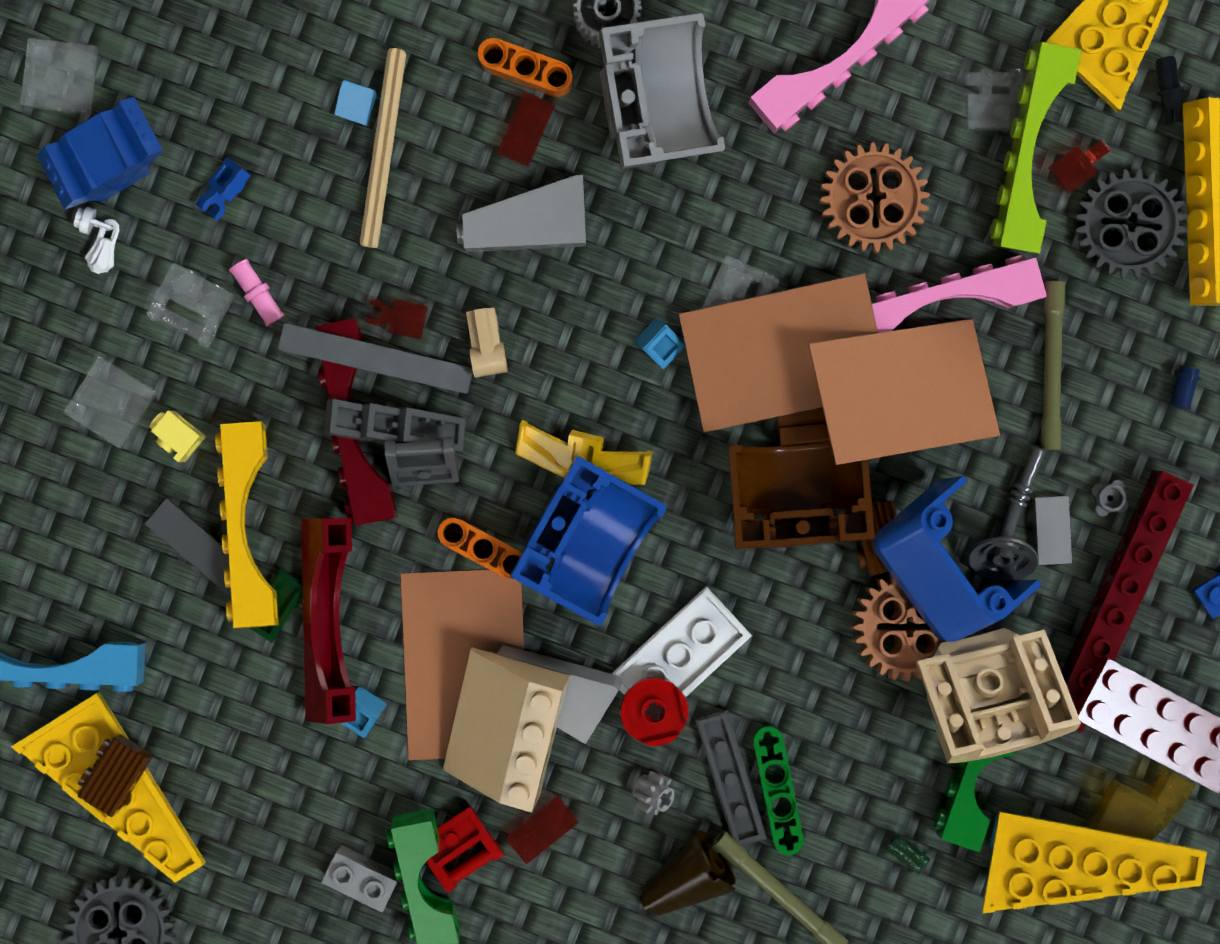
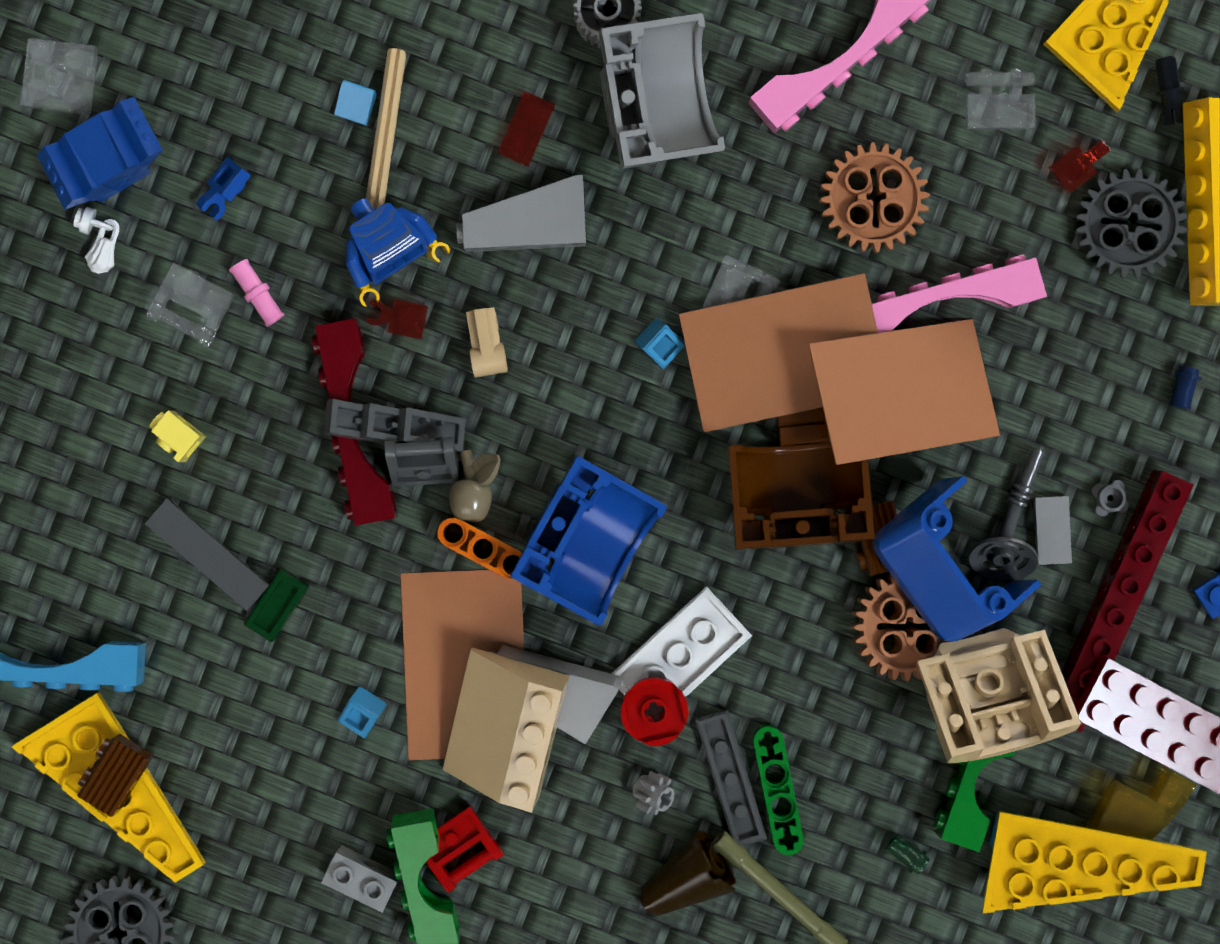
clear tile [63,356,158,449] -> none
yellow arch [215,421,279,628] -> none
dark grey sticker [278,323,473,394] -> none
dark red arch [301,517,356,724] -> none
orange beam [478,38,573,98] -> none
clear red plate [505,795,579,865] -> none
yellow plate [515,420,653,485] -> none
lime arch [990,42,1082,254] -> none
olive piece [1040,281,1065,450] -> none
none -> blue torso [346,198,450,307]
none -> dark tan piece [449,450,501,522]

